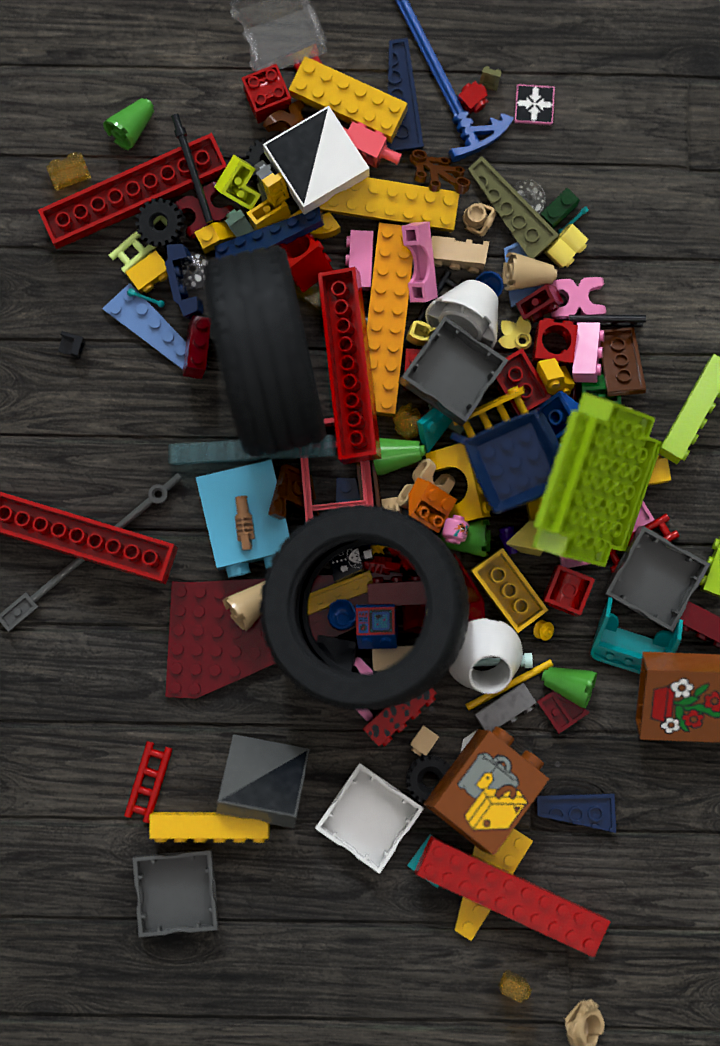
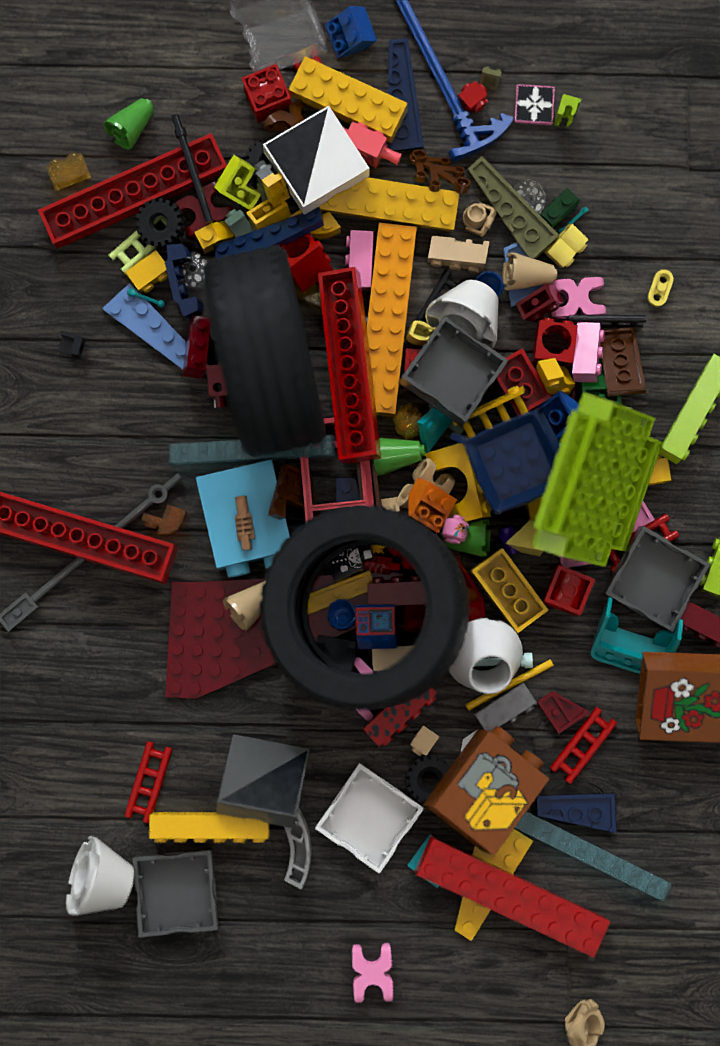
bright pink arch [402,222,438,302] -> none
light yellow plate [498,316,532,350] -> none
clear yellow brick [498,970,532,1003] -> none
yellow wheel [533,620,554,641] -> none
bright green cone [541,667,597,708] -> none
none -> white cone [66,836,134,915]
none -> clear orange brick [142,505,187,536]
none -> dark red torso [206,365,227,408]
none -> light grey brick [284,807,312,889]
none -> blue slope [325,6,377,59]
none -> bright pink piece [352,943,393,1003]
none -> clear light blue beam [514,811,673,902]
none -> red bar [550,707,618,784]
none -> lime hinge [554,94,581,127]
none -> light yellow plate [647,269,673,307]

